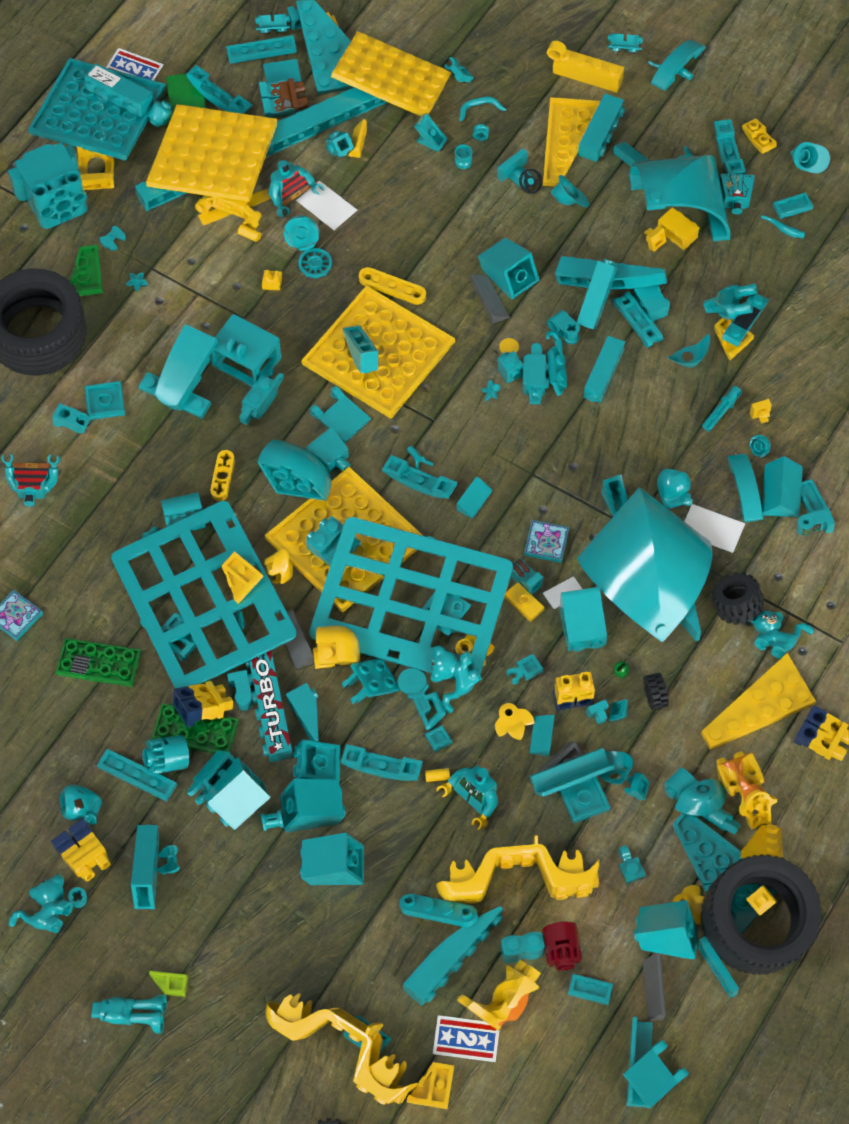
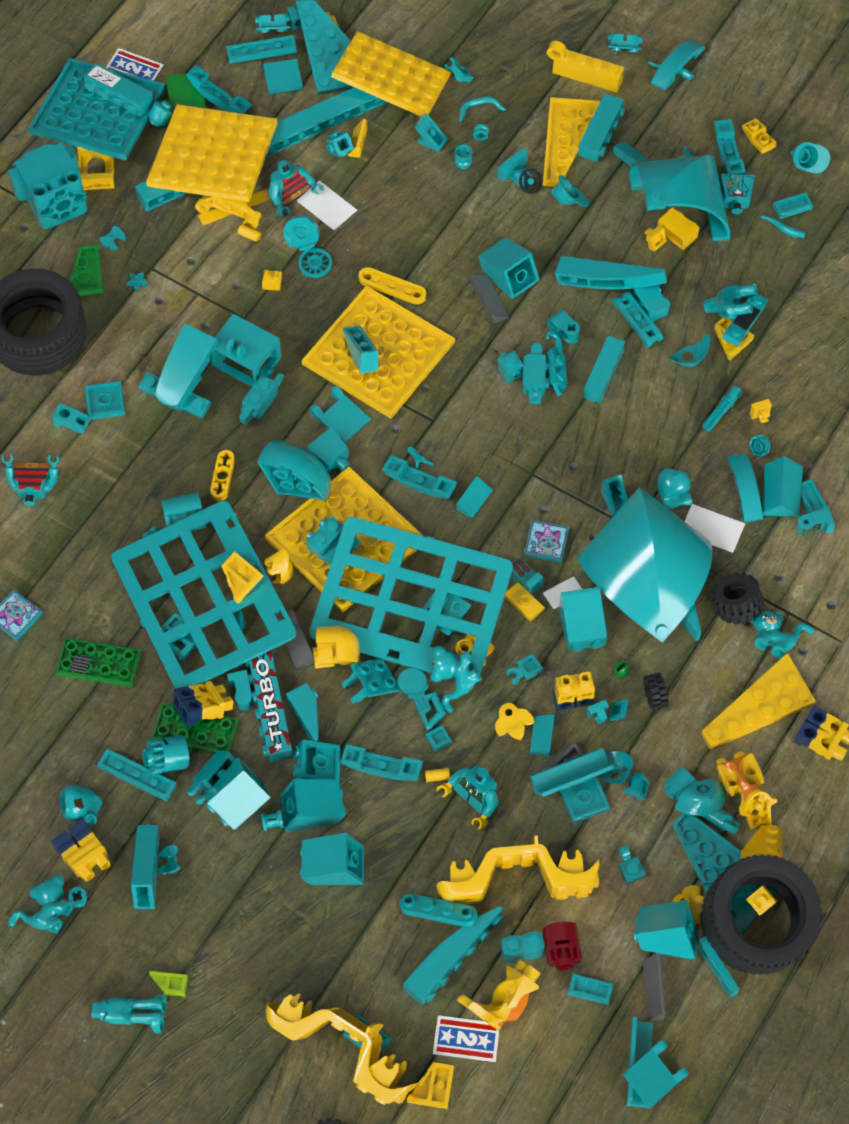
hips [259,78,308,118] -> none
teal plant [481,380,501,401] -> none
yellow sticker [499,338,519,353] -> none
teal brick [577,258,618,329] -> none

